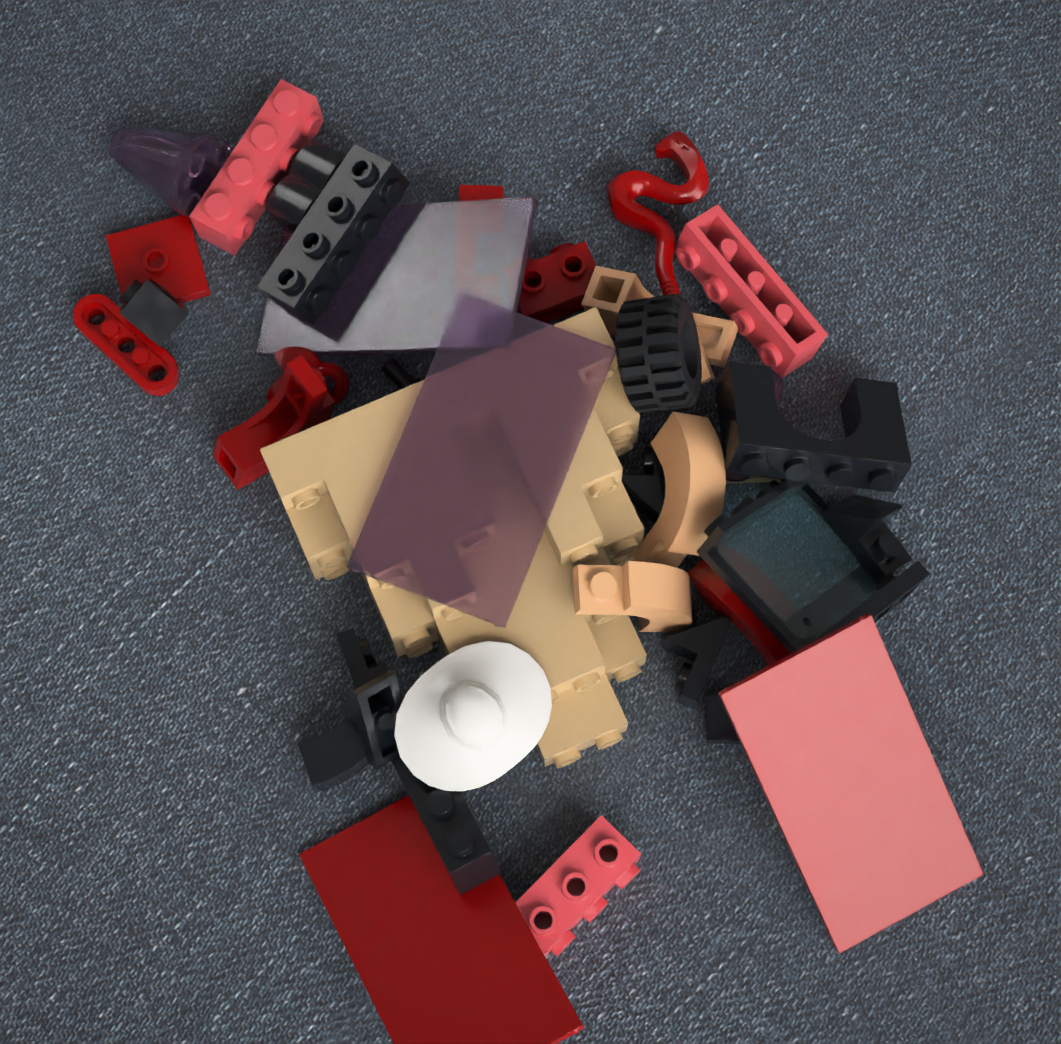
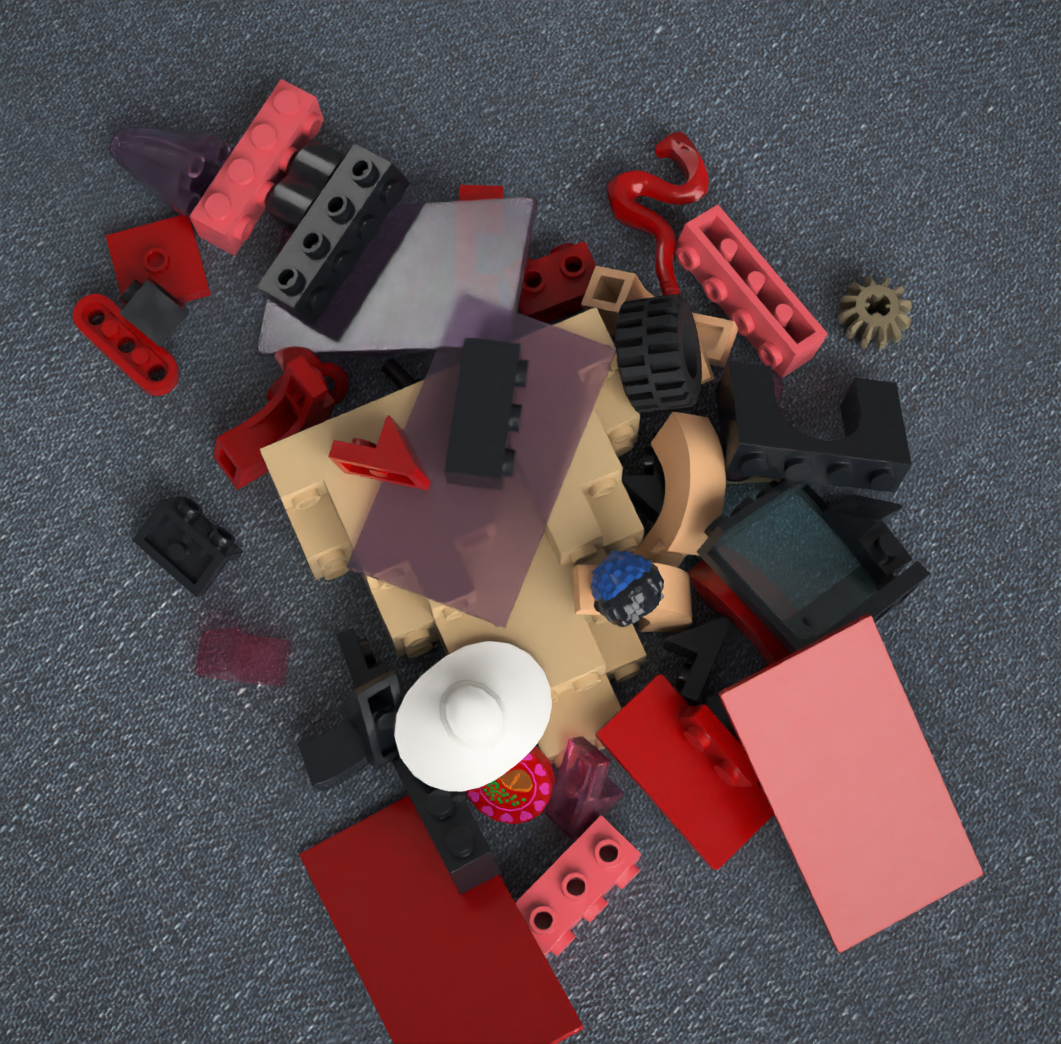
none -> black bracket [132,496,243,597]
none -> clear pink slope [195,627,291,688]
none -> red slope [328,415,431,491]
none -> black brick [444,337,529,491]
none -> tile [466,746,555,824]
none -> clear pink slope [545,736,624,840]
none -> piece [590,550,664,627]
none -> red bracket [595,674,774,870]
none -> dark tan gear [838,275,912,350]

